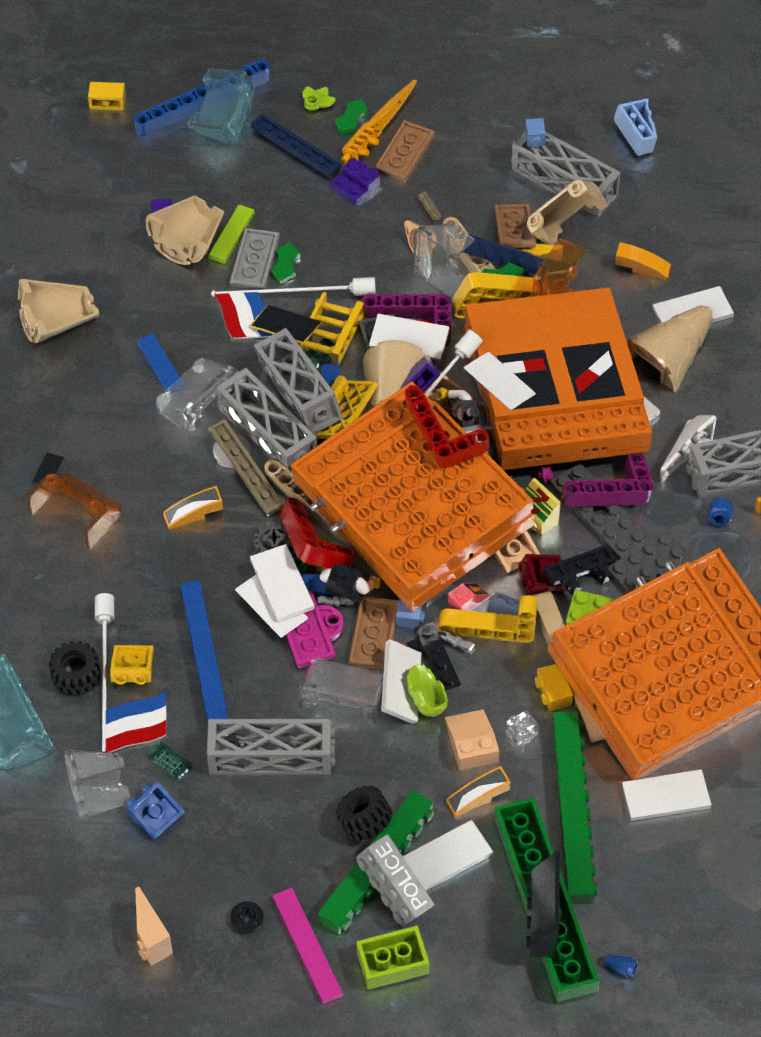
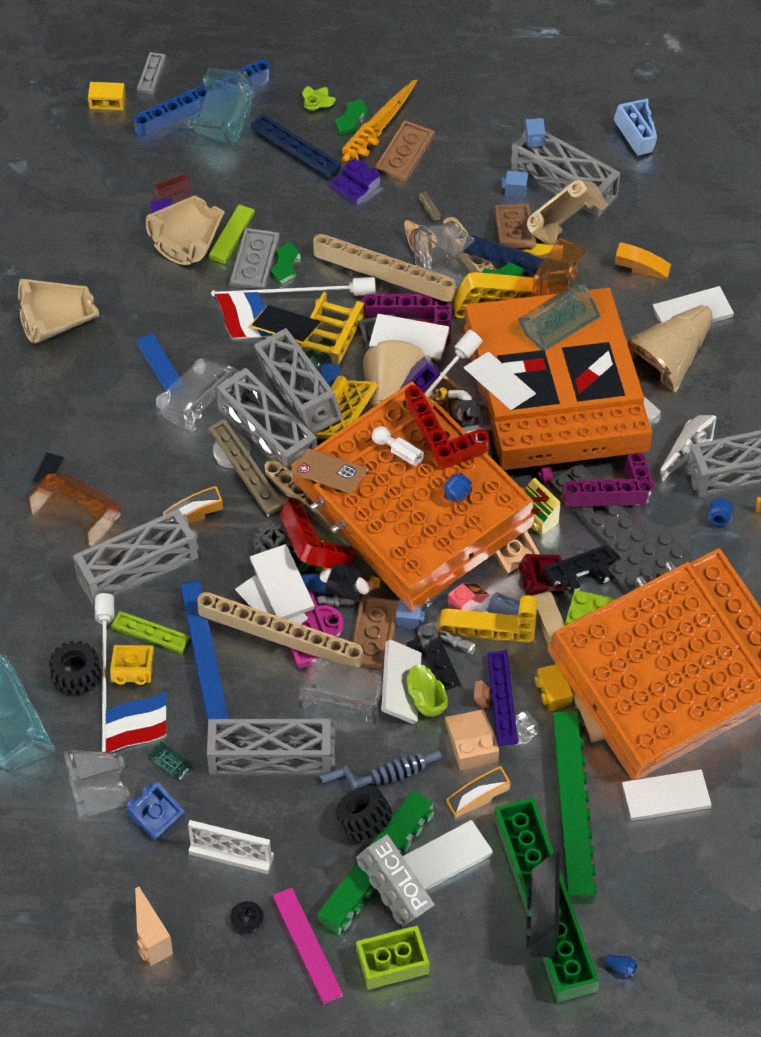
none -> light grey piece [73,509,199,605]
none -> lime tile [111,611,191,655]
none -> light grey tile [136,52,166,95]
none -> clear red tile [154,174,190,200]
none -> white fence [188,820,274,874]
none -> tan beam [197,592,363,669]
none -> medium nougat sticker [290,448,369,493]
none -> tan beam [313,234,455,301]
none -> sand blue piece [320,751,442,791]
none -> white piece [372,426,424,466]
none -> blue head [443,473,472,502]
none -> nougat plate [474,680,492,709]
none -> dark purple tile [487,650,518,746]
none -> medium blue brick [502,171,528,197]
none -> clear light blue slope [518,283,601,351]

